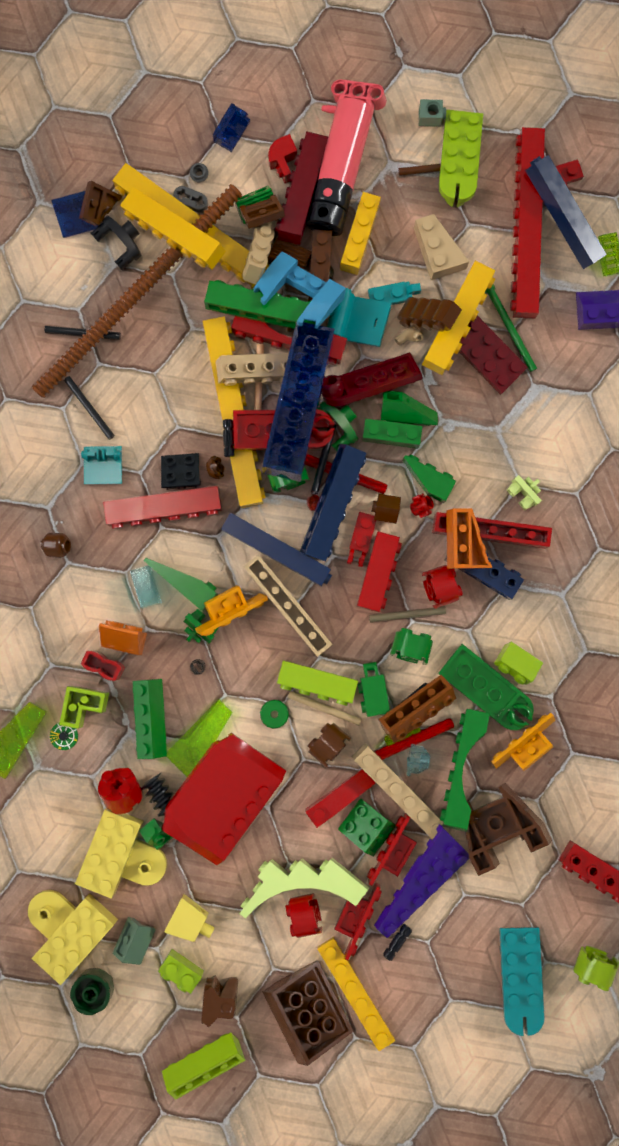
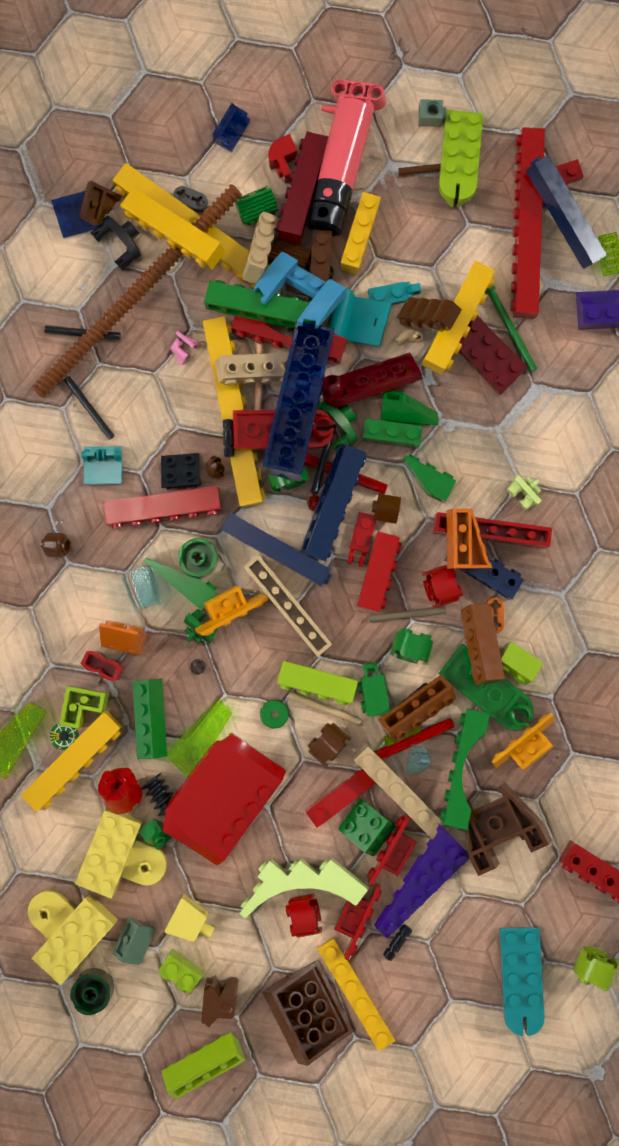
dark grey plate [190,163,209,182] -> none
reddish brown plate [239,195,285,229] -> none
red gear [410,493,434,518] -> none
tan wedge [414,214,469,280] -> none
none -> yellow brick [20,711,123,812]
none -> bright pink piece [170,330,199,365]
none -> green brick [178,538,219,578]
none -> dark orange brick [461,604,505,685]
none -> orange beam [486,597,504,633]

